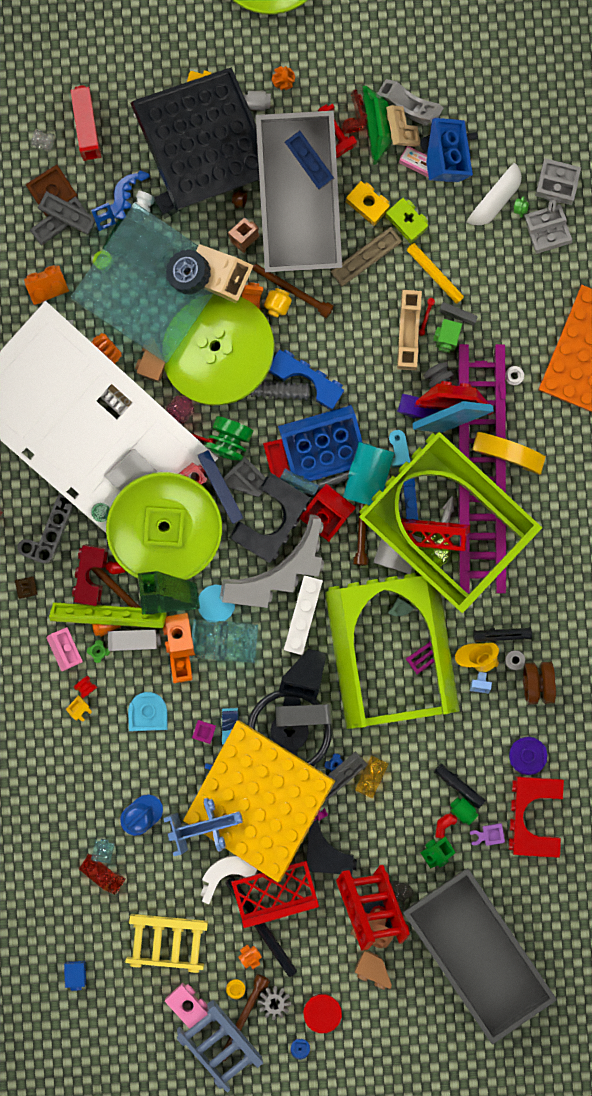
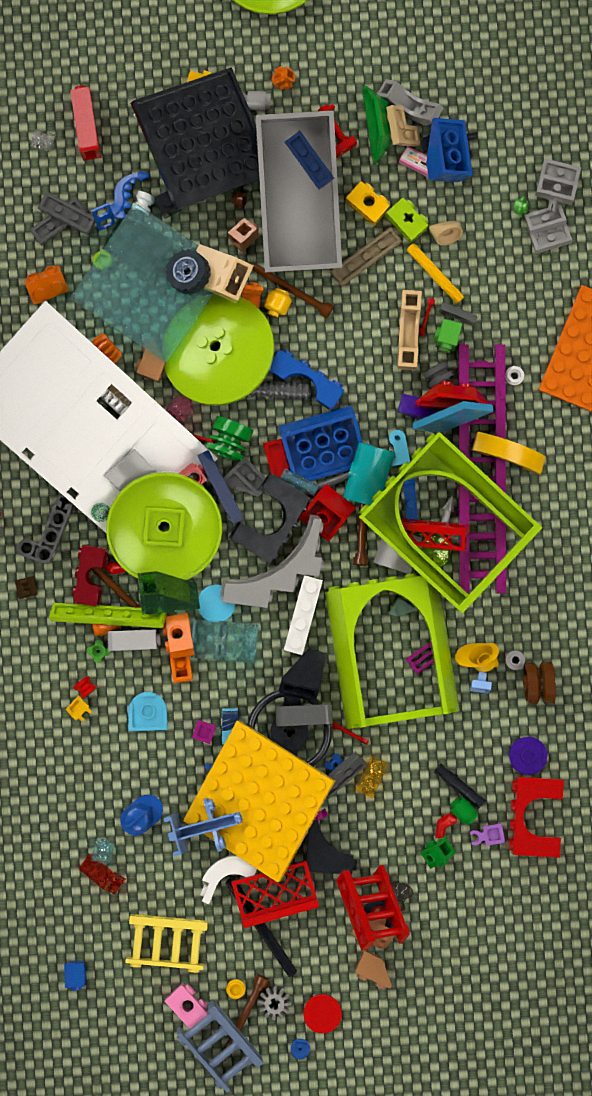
reddish brown tile [25,164,78,217] -> none
bright pink slope [46,627,83,671] -> none
orange gear [238,945,262,969] -> none
clear red bracket [340,89,368,135] -> none
dark grey piece [403,868,557,1045] -> none
white brick [467,163,522,225] -> none
black pin [473,627,532,643] -> none
none -> red hinge [332,722,369,745]
none -> tan piece [429,221,463,245]

